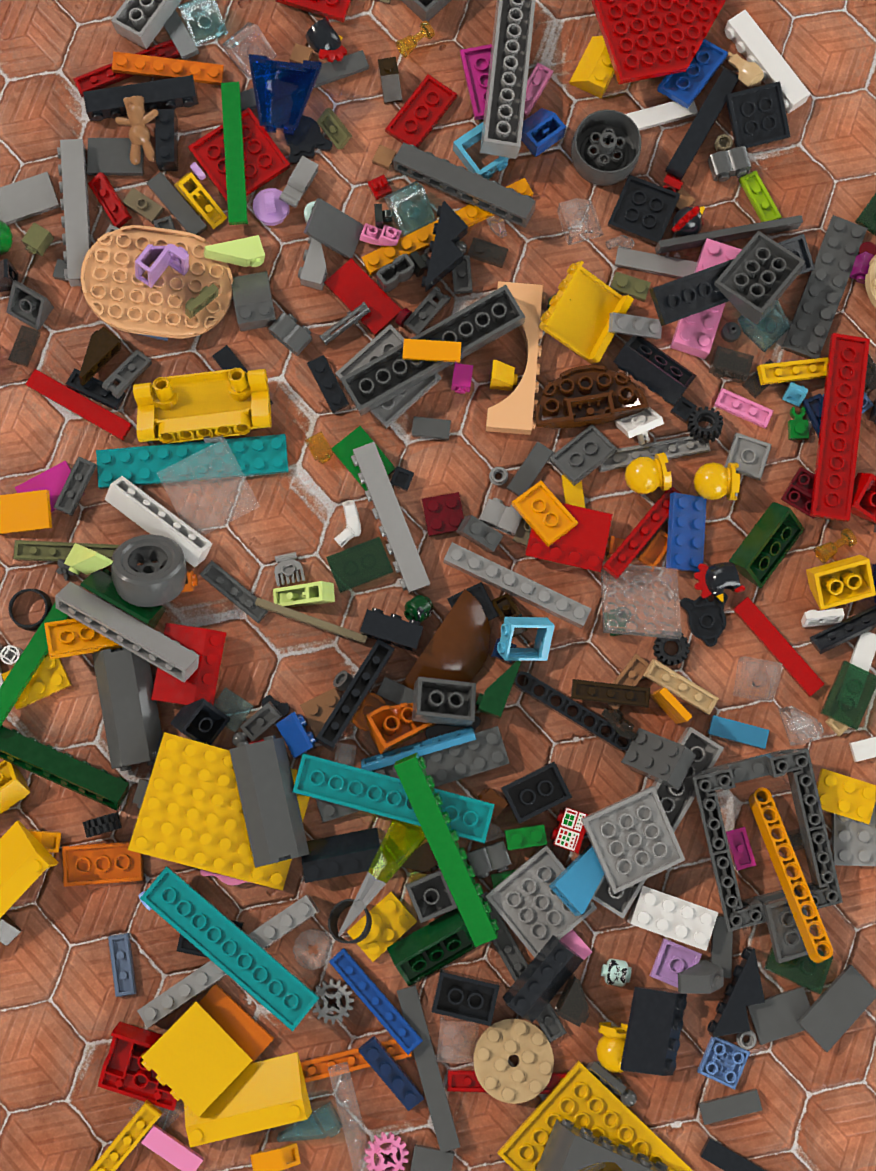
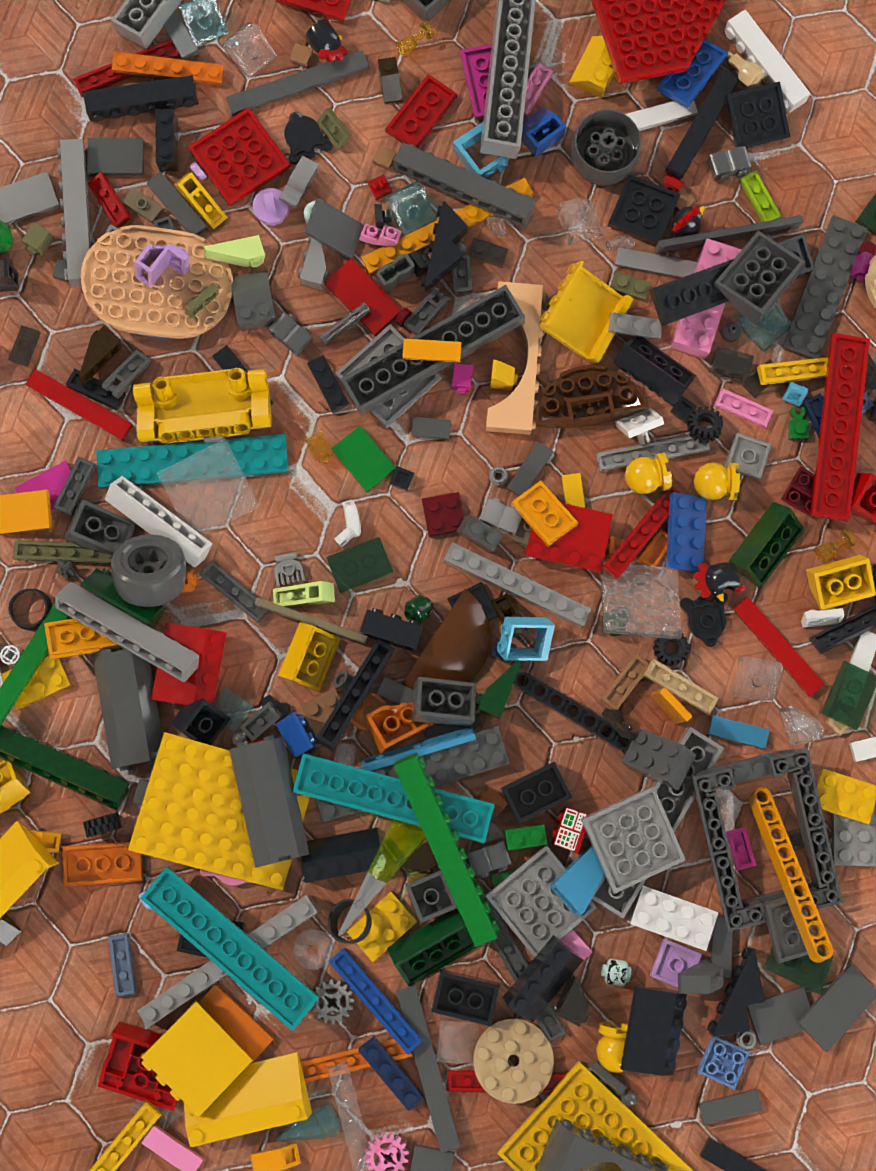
dark grey slope [6,280,54,330] -> none
yellowish green slope [64,543,113,575] -> none
medium nougat animal [115,96,159,165] -> none
green tile [221,82,248,225] -> none
clear blue cone [249,54,322,135] -> none
light grey brick [351,442,430,594] -> none
dark grey tile [549,424,617,486] -> none
dark brown tile [570,679,650,708] -> none
dark tan tile [714,134,734,152] -> none
none -> dark grey slope [64,500,136,555]
none -> yellow slope [278,622,341,692]

